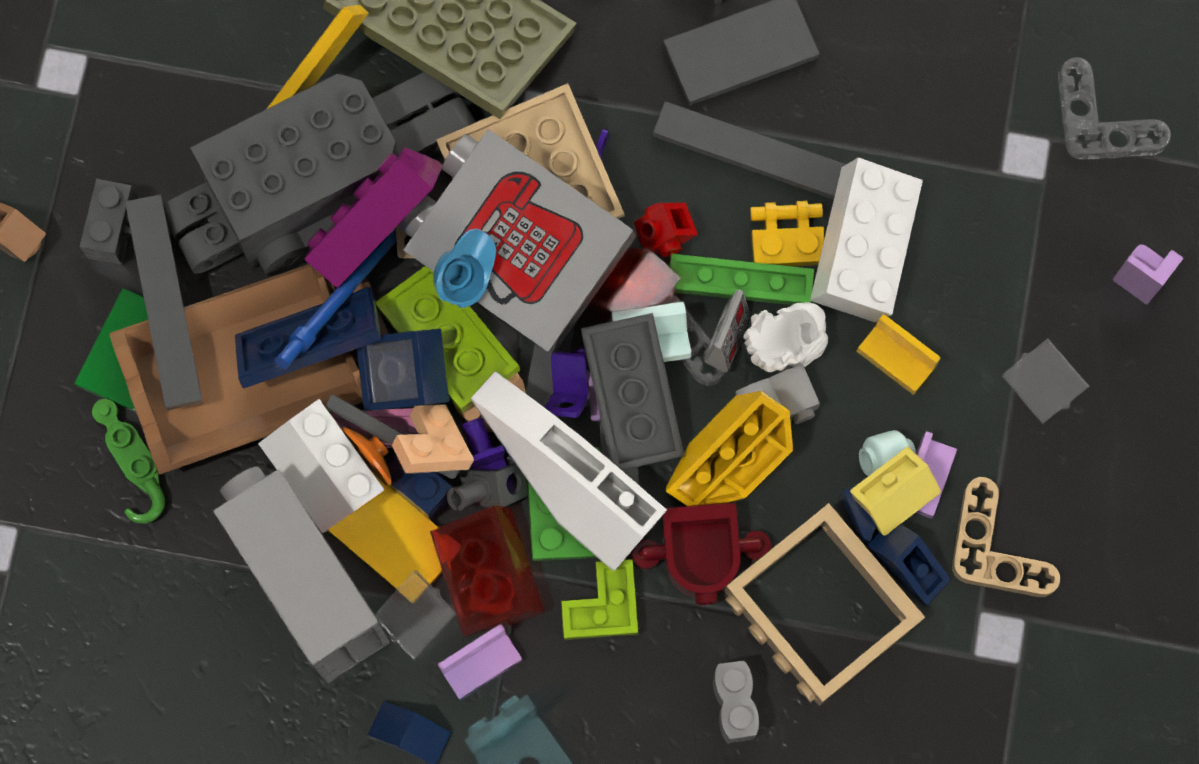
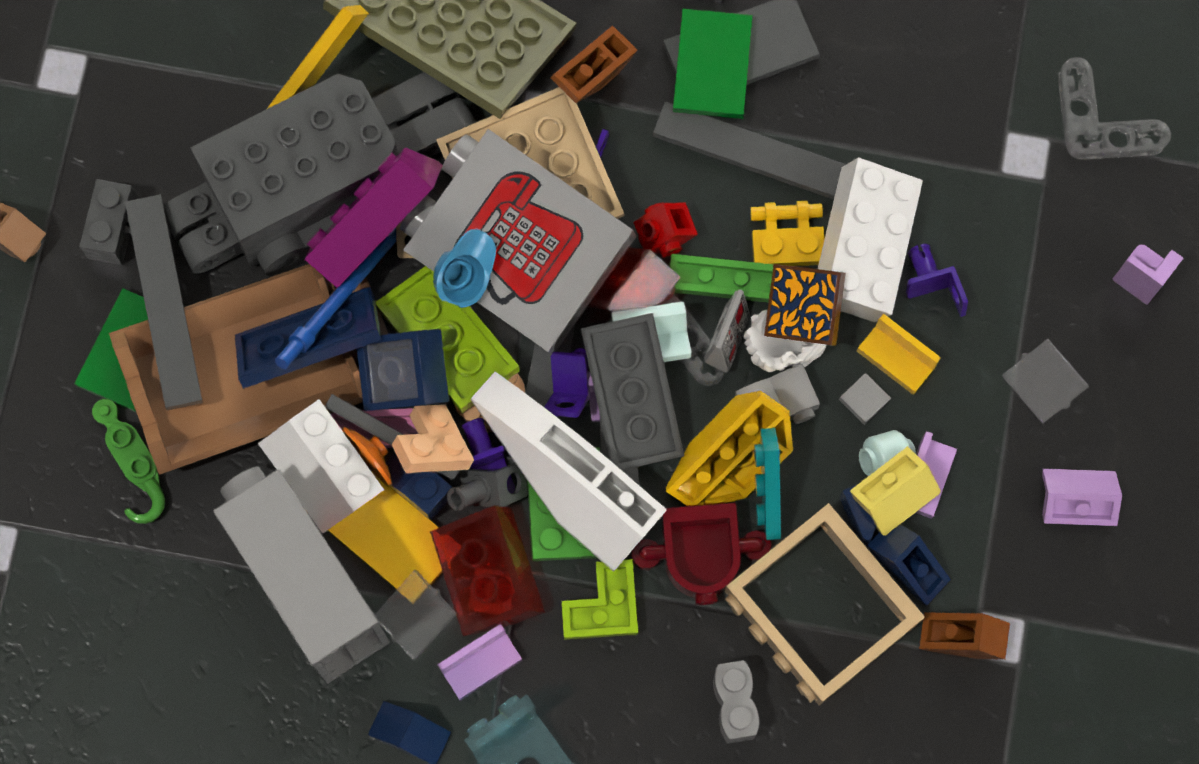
tan beam [952,477,1060,597] -> none
none -> dark orange slope [551,26,638,104]
none -> green tile [673,9,753,119]
none -> teal plate [754,428,781,540]
none -> tile [764,264,846,346]
none -> light grey tile [839,373,891,425]
none -> dark purple bracket [906,244,968,317]
none -> dark orange slope [919,612,1010,660]
none -> lavender panel [1042,469,1122,526]

